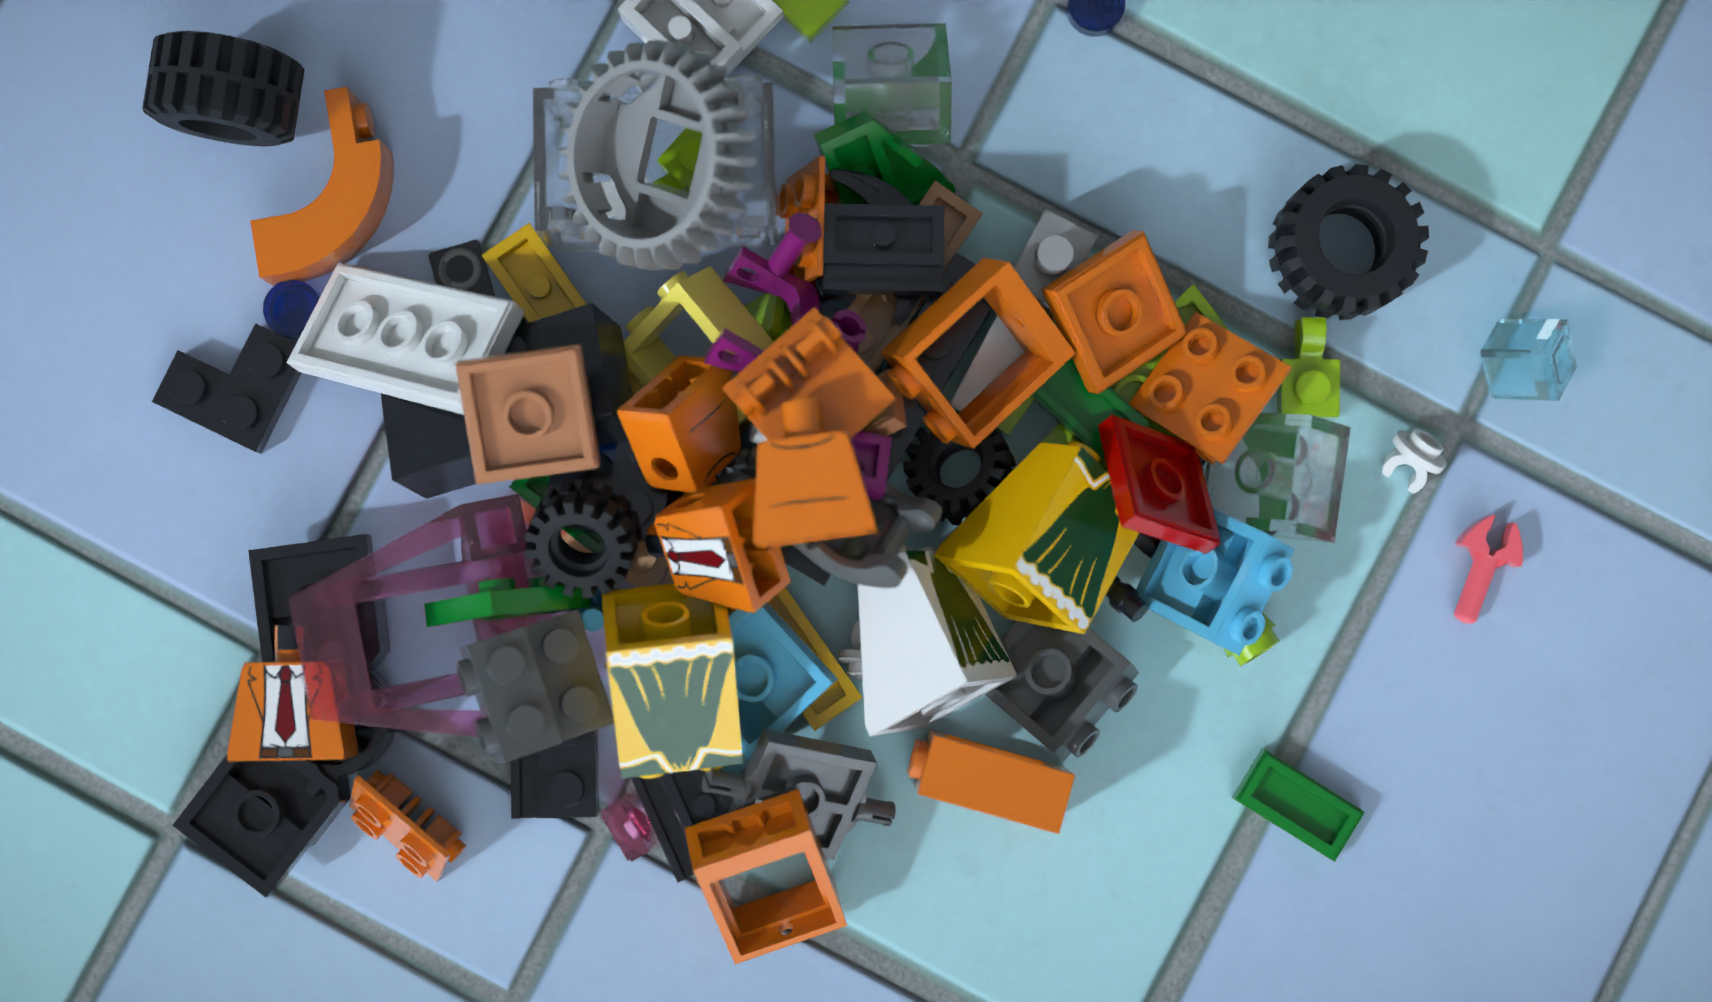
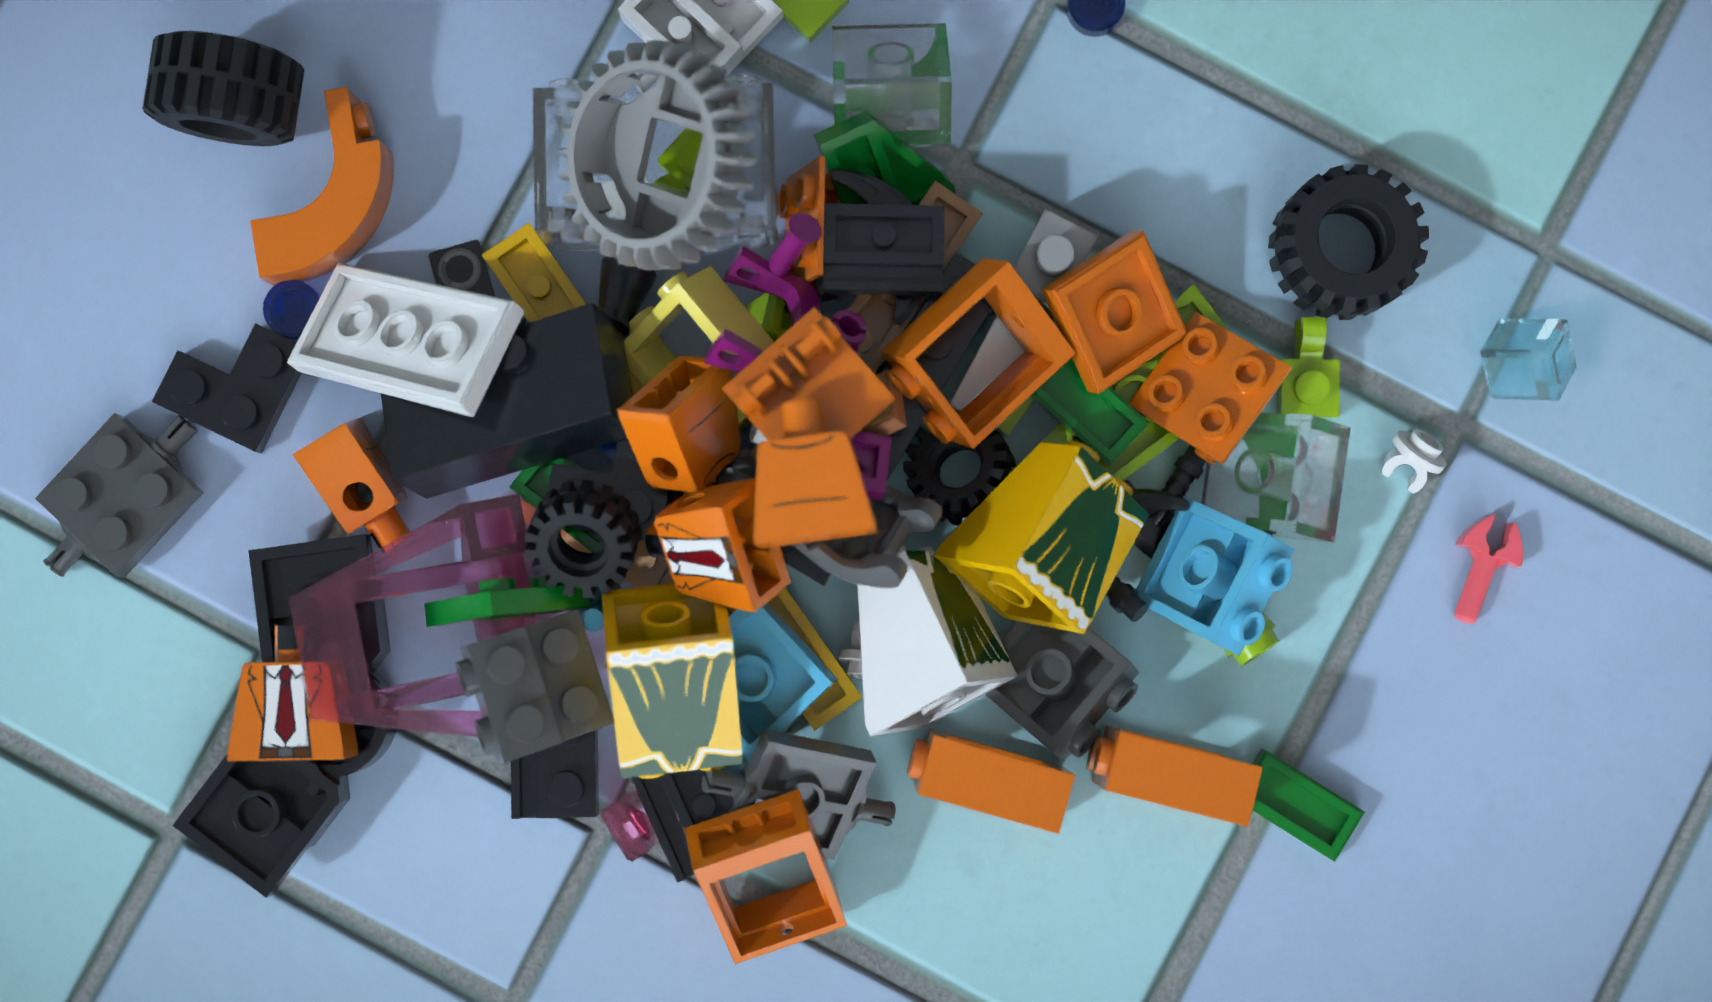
orange hinge [349,770,467,882] -> none
nougat plate [455,343,601,485] -> none
red plate [1098,415,1221,554] -> none
none -> dark grey plate [35,413,204,578]
none -> orange torso [292,417,413,554]
none -> black cone [598,256,657,336]
none -> orange window [1086,725,1263,827]

